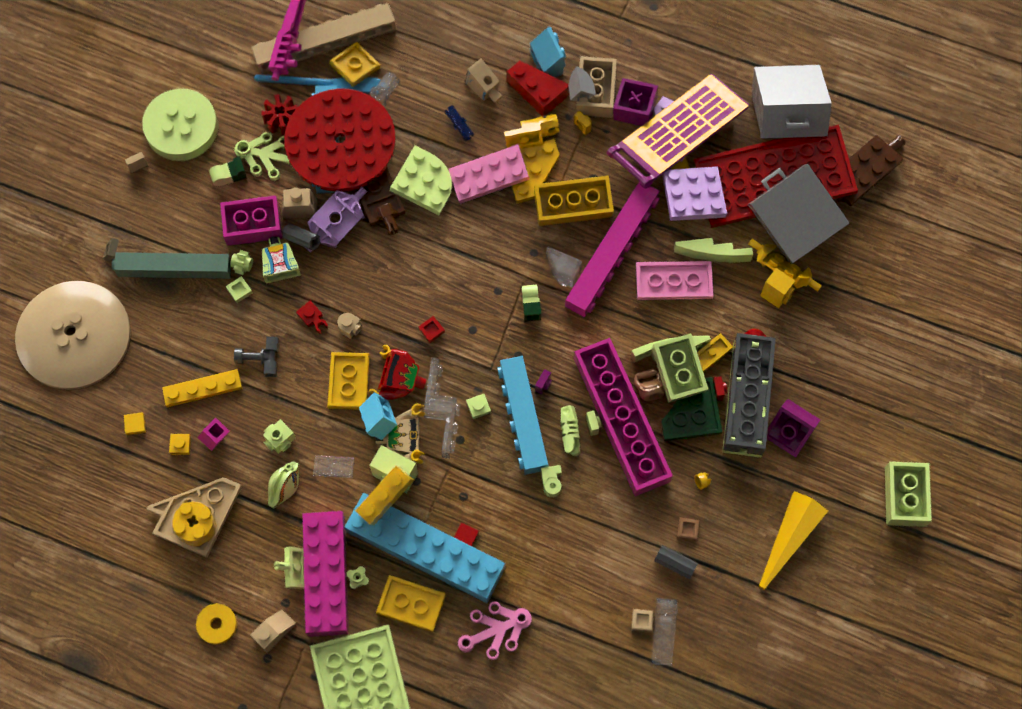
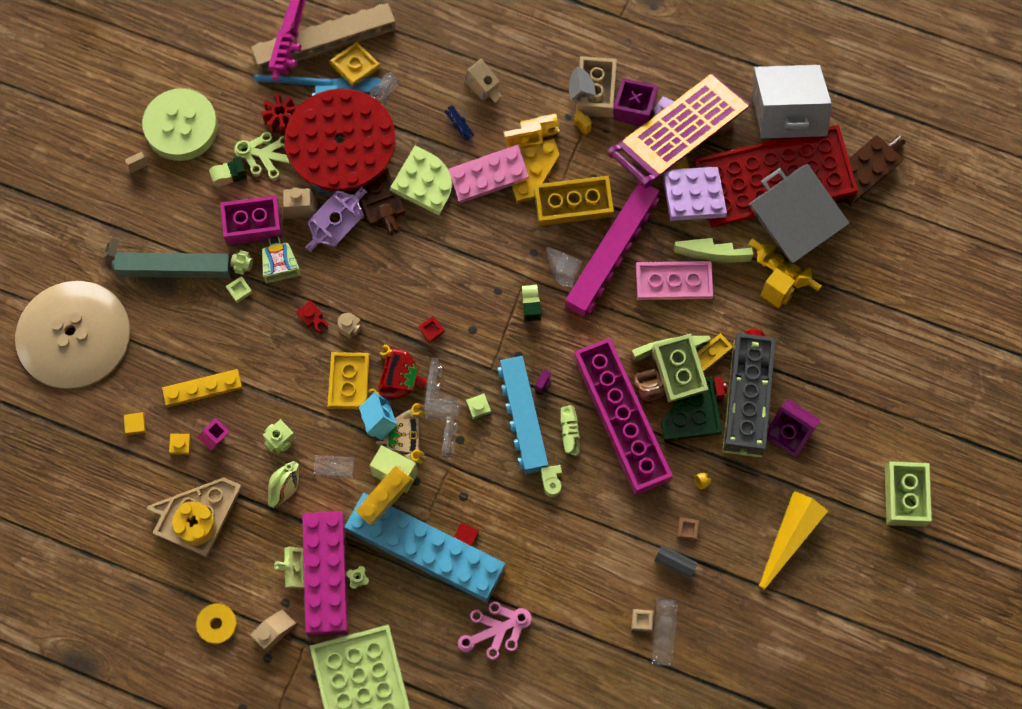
dark grey bar [234,337,279,377] -> none
dark grey axle [282,223,321,251] -> none
yellow tile [376,575,446,632] -> none
red wedge [506,61,569,116] -> none
medium azure slope [530,27,566,77] -> none
yellowish green plate [586,411,602,436] -> none

